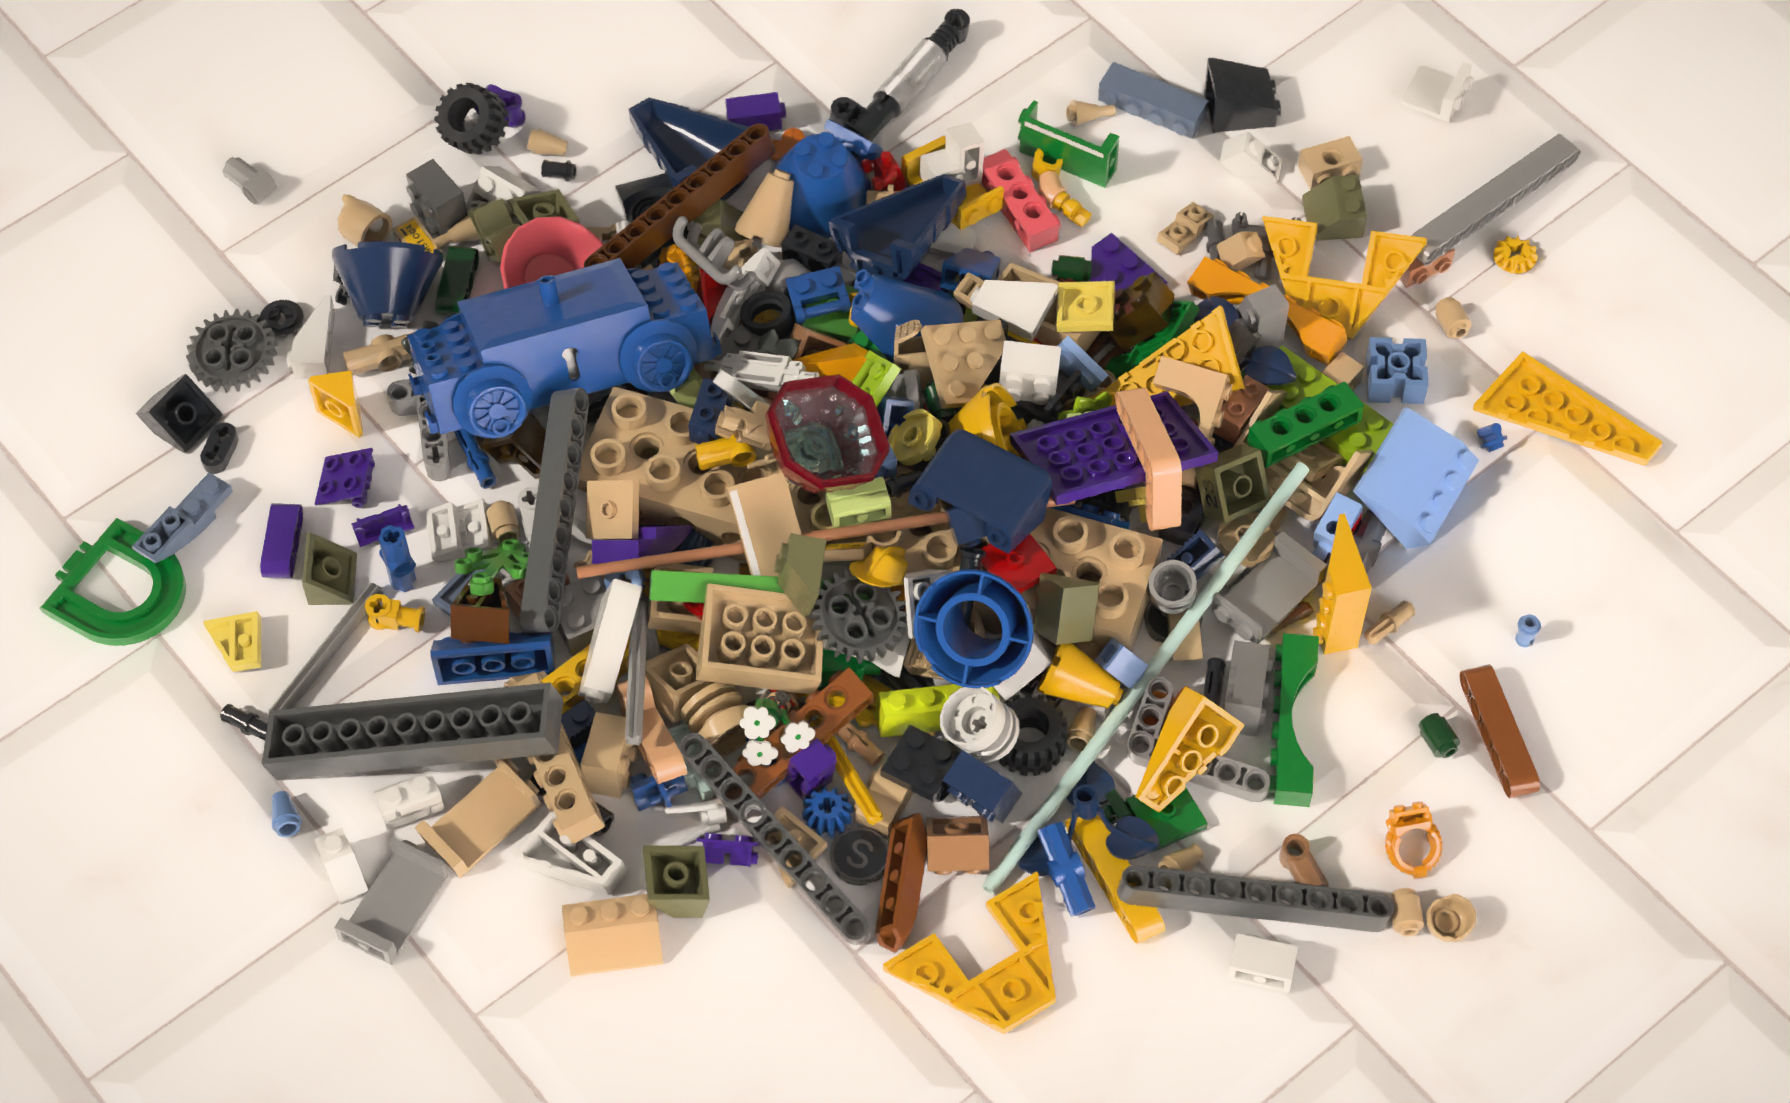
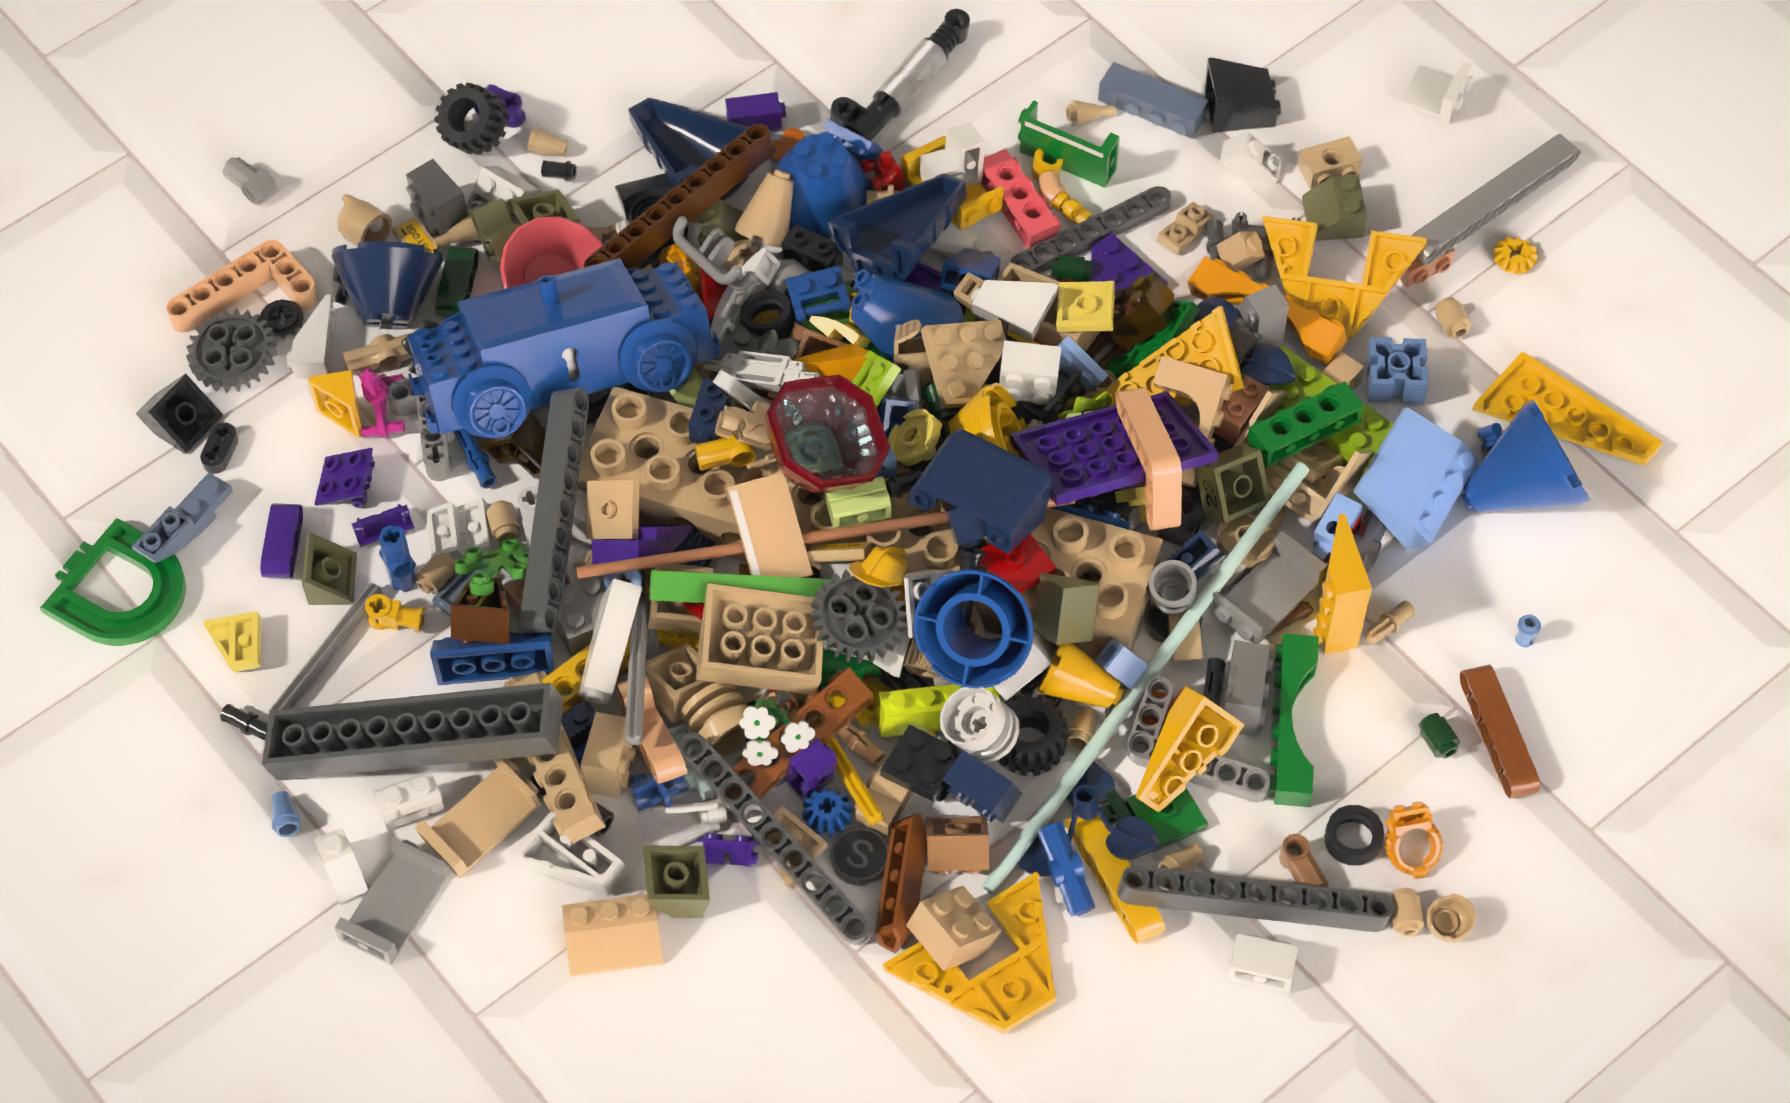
olive slope [774,533,826,617] -> none
none -> light nougat beam [166,240,318,333]
none -> dark pink axle [359,368,405,438]
none -> tan brick [416,552,456,594]
none -> light yellow slope [809,316,871,348]
none -> tan brick [906,885,1001,971]
none -> dark grey beam [1010,186,1171,274]
none -> black tyre [1324,805,1384,866]
none -> blue cone [1461,399,1591,512]

